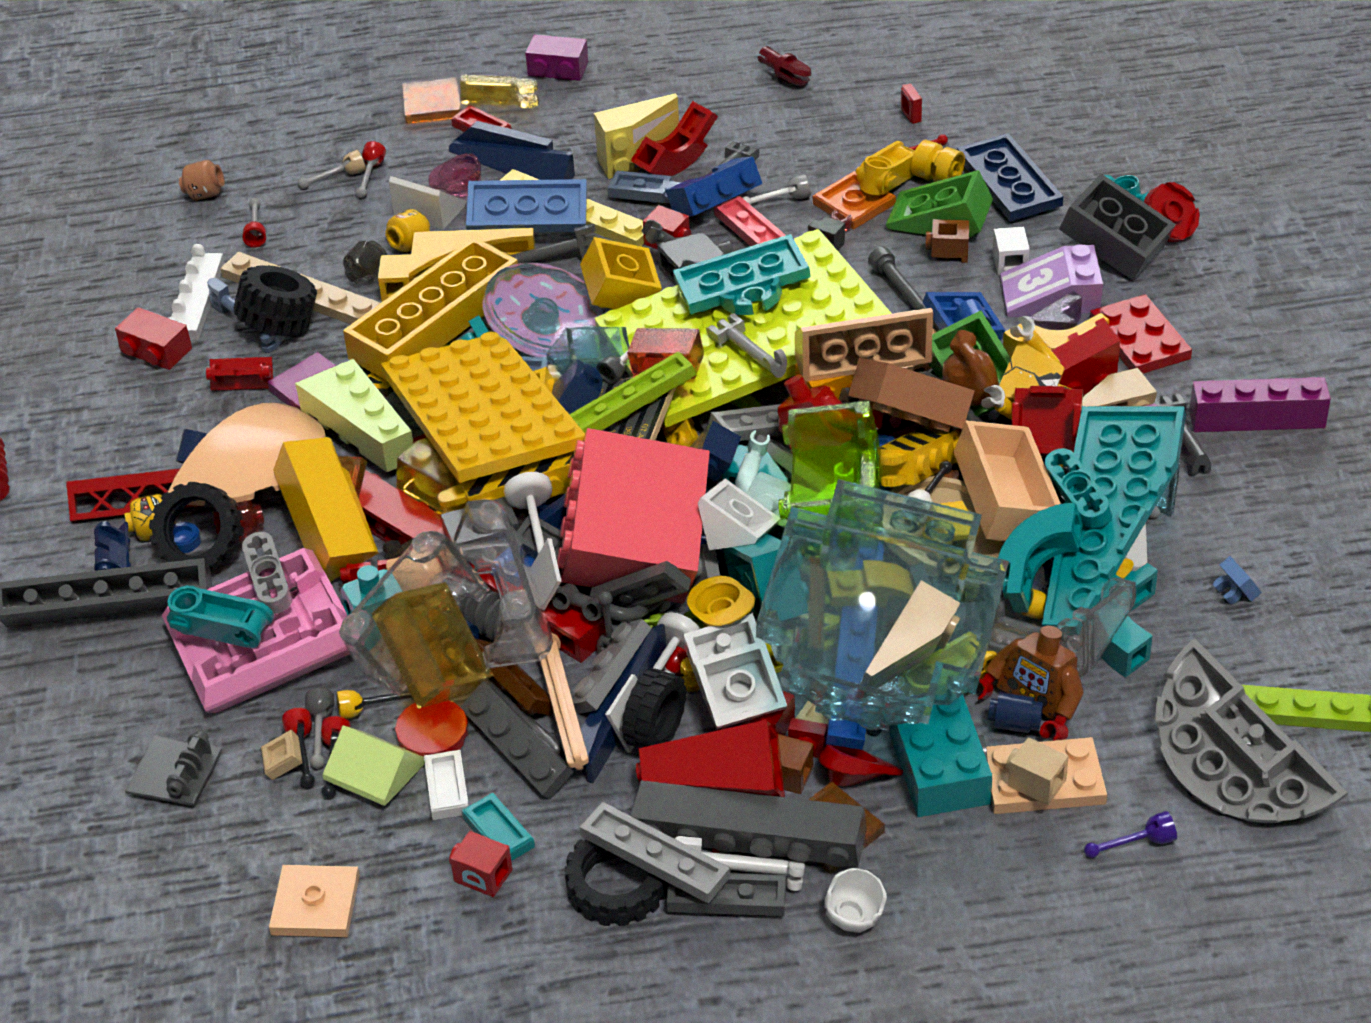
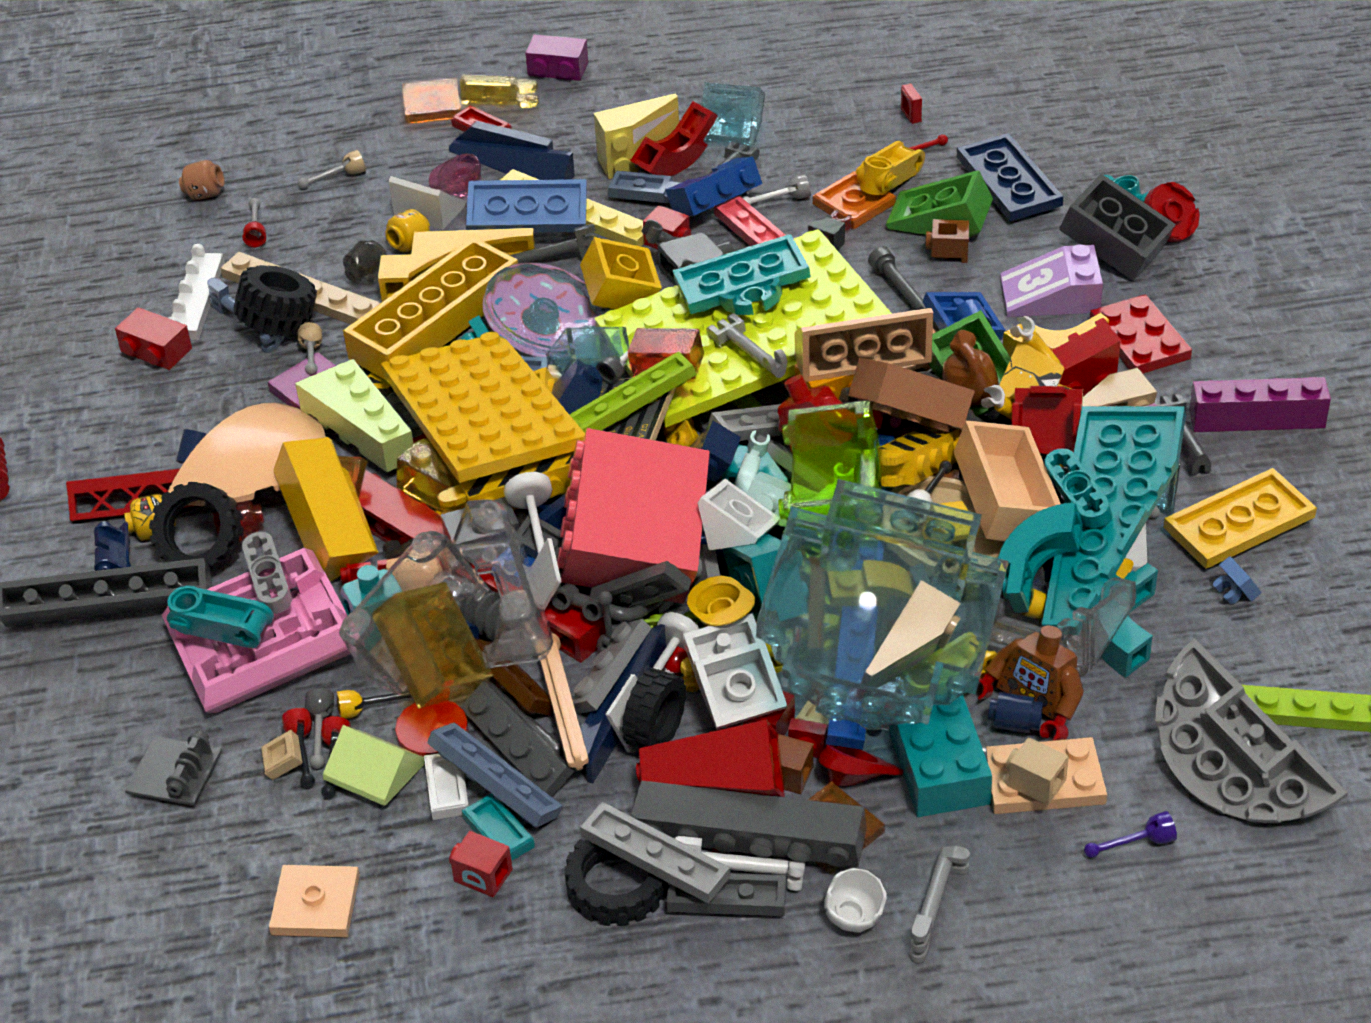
blue tile [173,522,201,553] -> none
red hinge [206,357,273,391] -> none
hinge [356,141,386,198] -> none
dark red arm [758,46,812,86] -> none
yellow wheel [911,139,965,182] -> none
white brick [992,227,1030,275] -> none
clear purple slope [1030,291,1082,330] -> none
none -> tan hinge [297,322,323,375]
none -> sand blue plate [427,722,563,827]
none -> clear light blue slope [702,82,765,145]
none -> light grey hinge [910,846,970,963]
none -> yellow plate [1163,468,1317,569]

